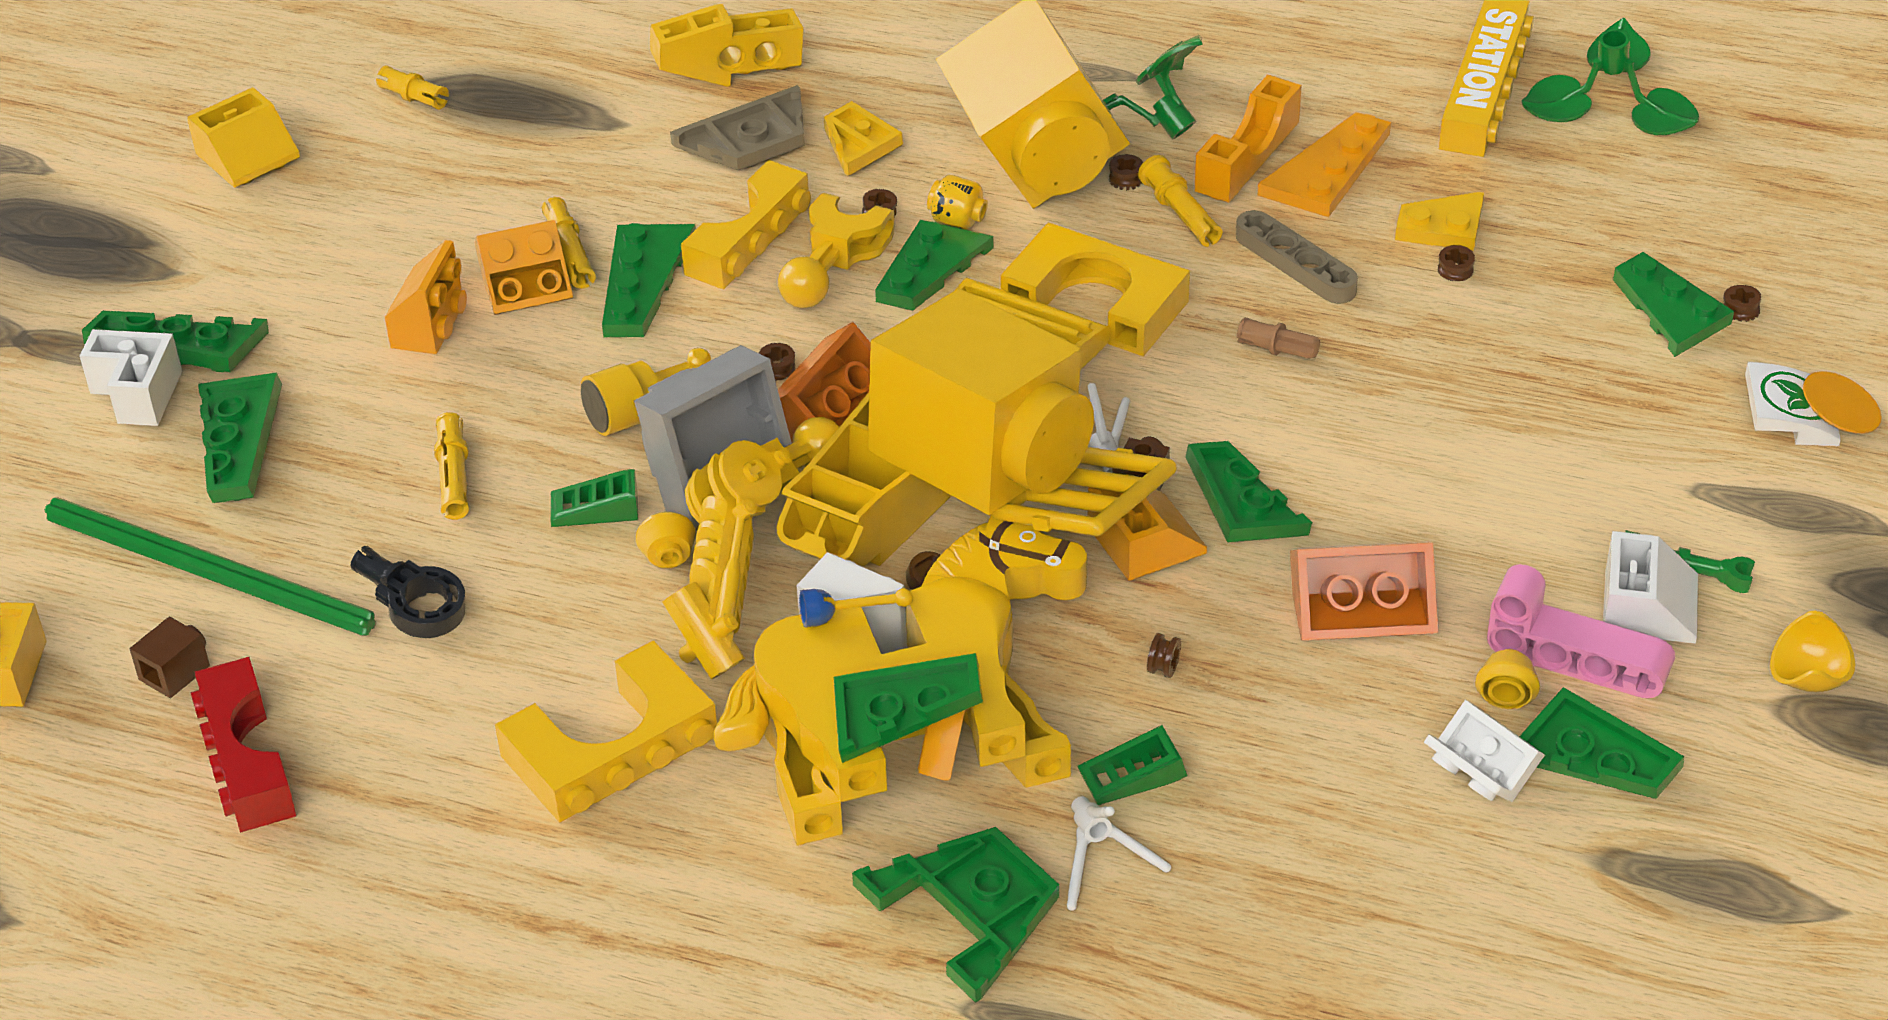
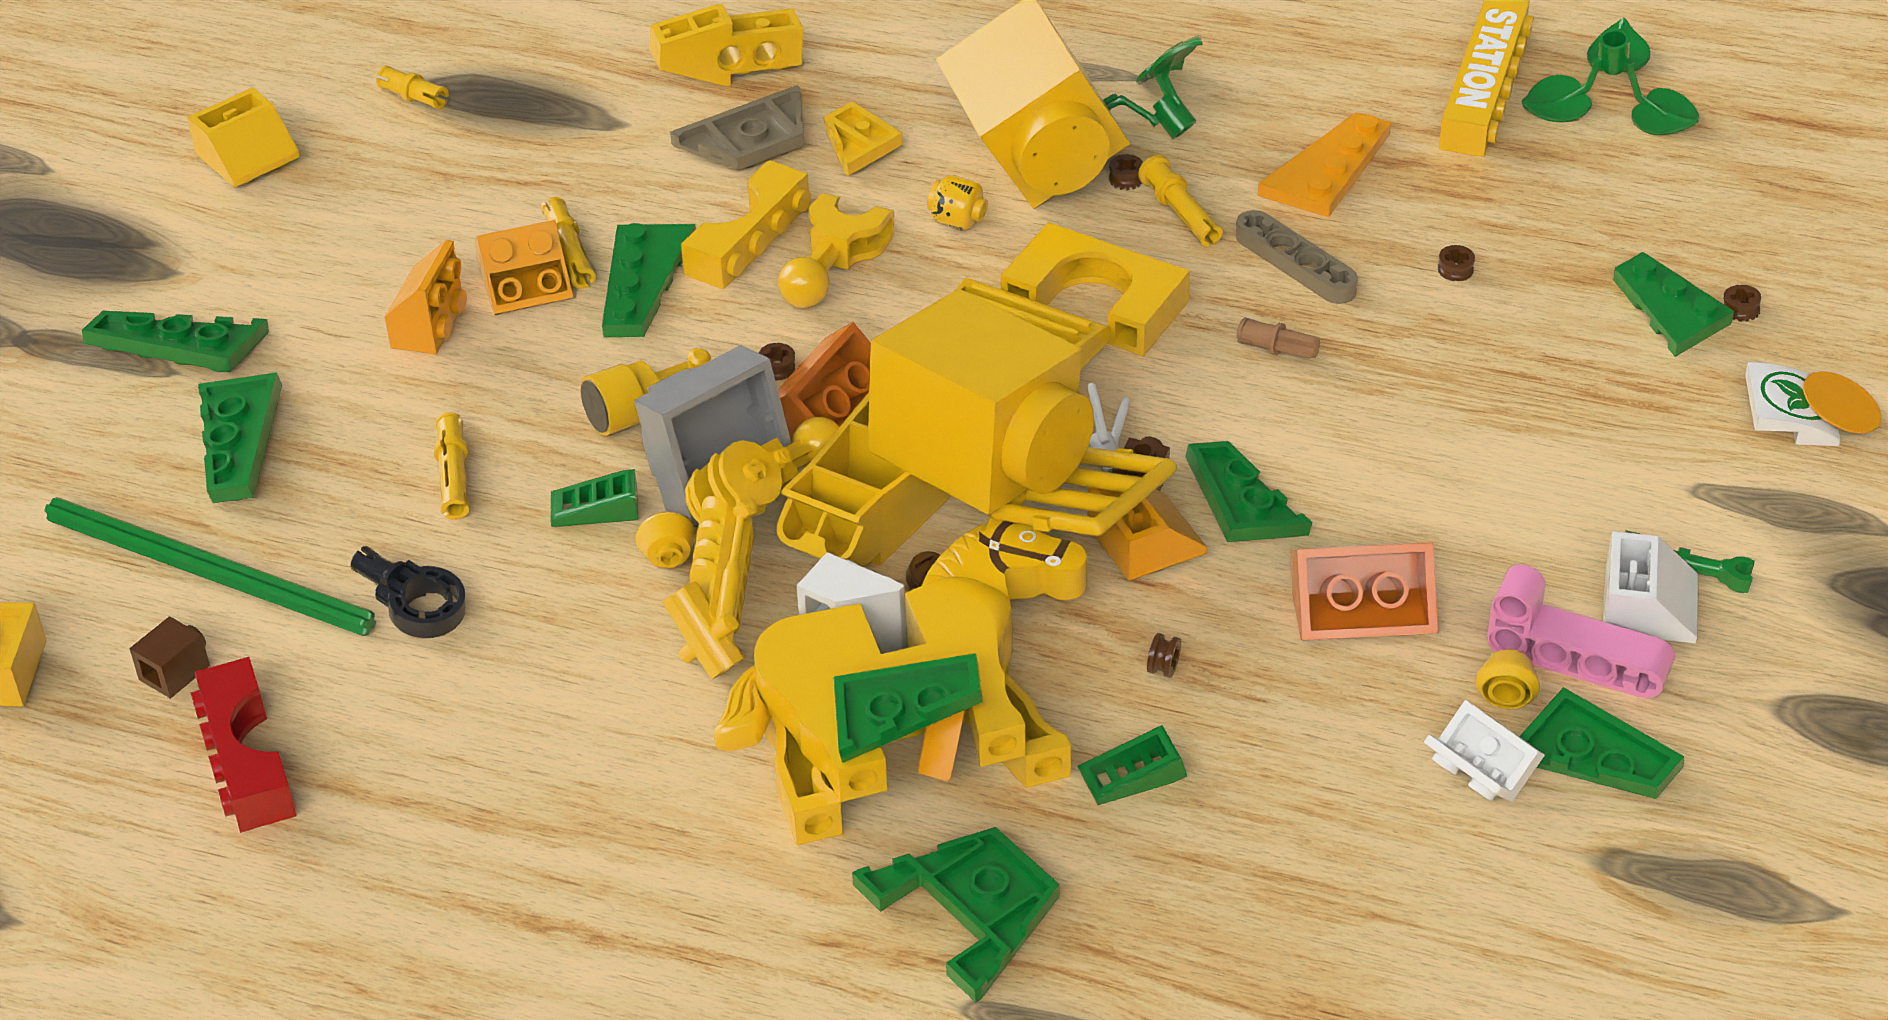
white brick [80,329,182,426] -> none
yellow arch [495,640,717,823] -> none
hinge [799,588,913,627] -> none
reddish brown bush [862,189,897,218] -> none
green wing [875,220,994,311] -> none
white plant [1067,796,1171,911] -> none
light orange arch [1194,74,1302,203] -> none
yellow wing [1395,192,1484,251] -> none
yellow helmet [1770,611,1855,692] -> none

